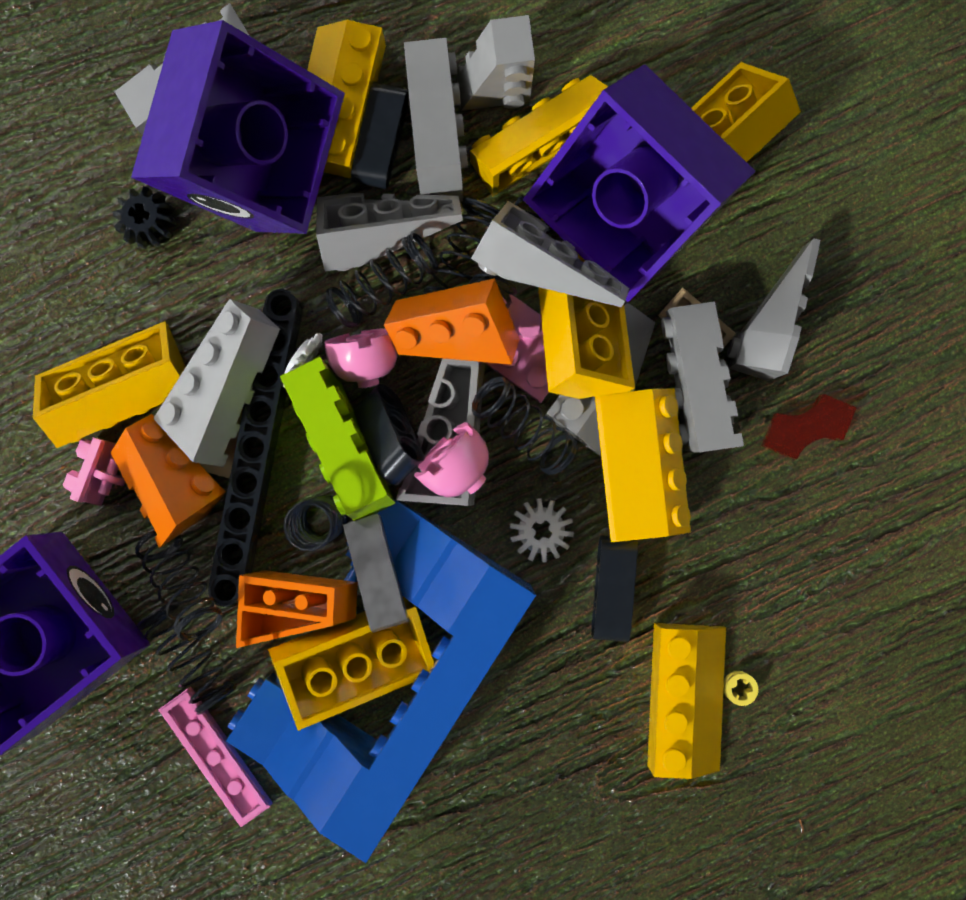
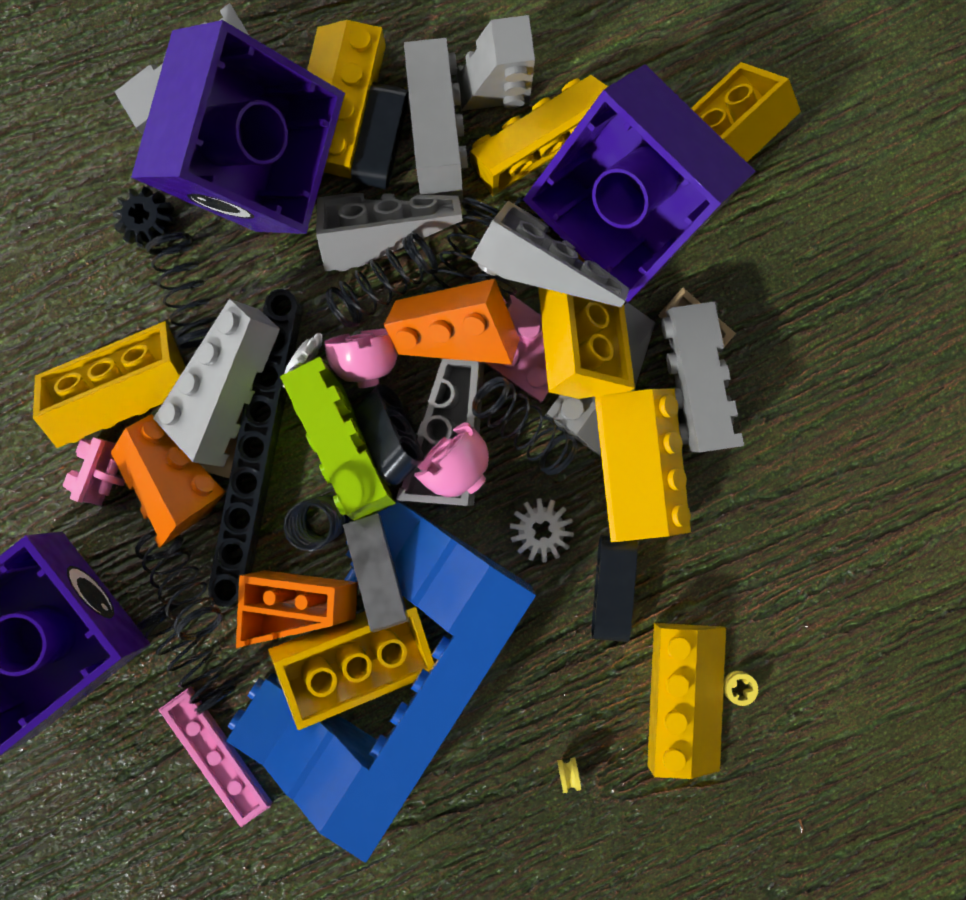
light grey wedge [726,238,821,381] -> none
clear red tile [761,394,857,460] -> none
none -> black piece [145,232,217,349]
none -> light yellow bush [557,757,581,793]

